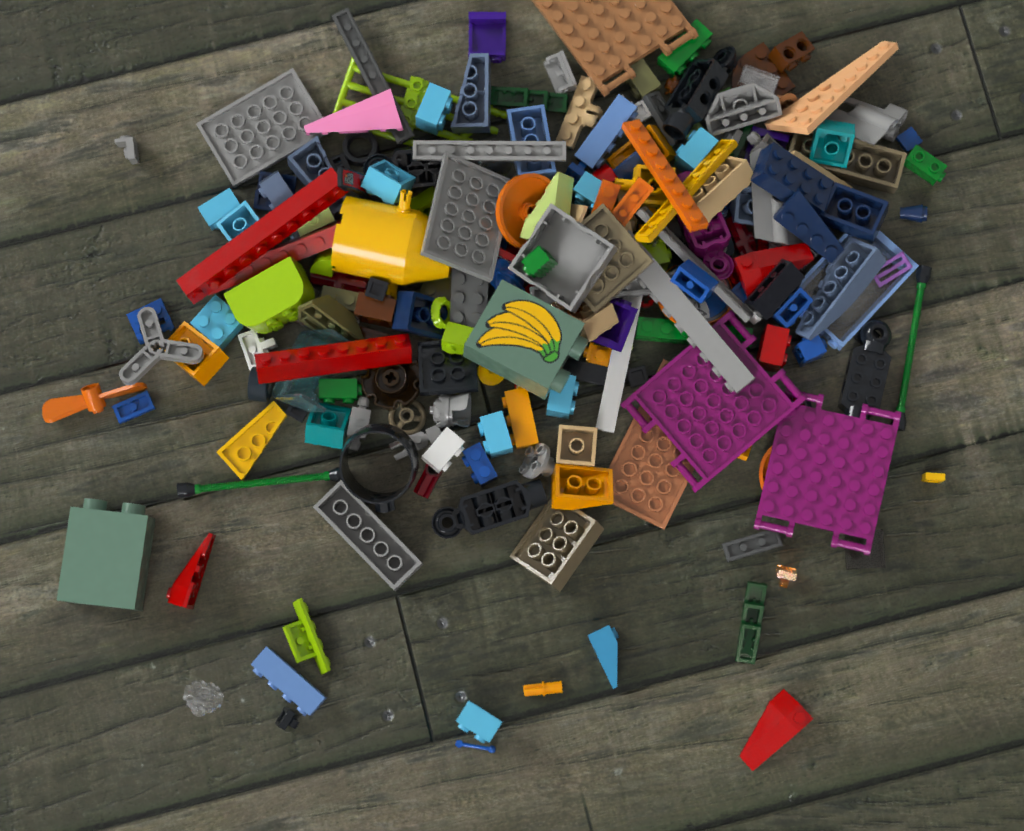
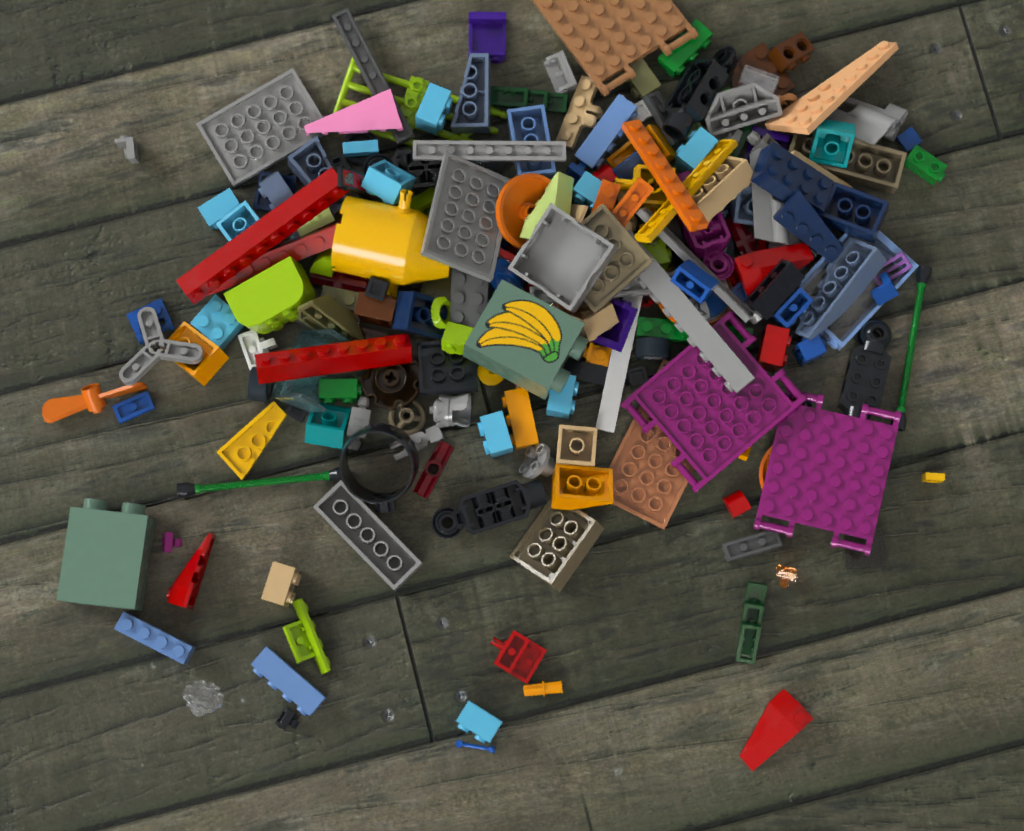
white brick [421,427,465,474] -> none
blue brick [461,442,498,487] -> none
green brick [521,245,558,278] -> none
dark azure slope [587,625,619,689] -> none
reddish brown plate [664,75,679,95] -> none
dark blue cone [900,204,928,223] -> none
none -> medium blue brick [114,611,196,665]
none -> magenta tile [161,532,182,553]
none -> tan brick [261,561,302,607]
none -> medium azure piece [342,140,379,157]
none -> red plate [490,630,547,684]
none -> black wheel [635,337,670,360]
none -> red brick [722,490,752,519]
none -> blue panel [870,271,899,306]

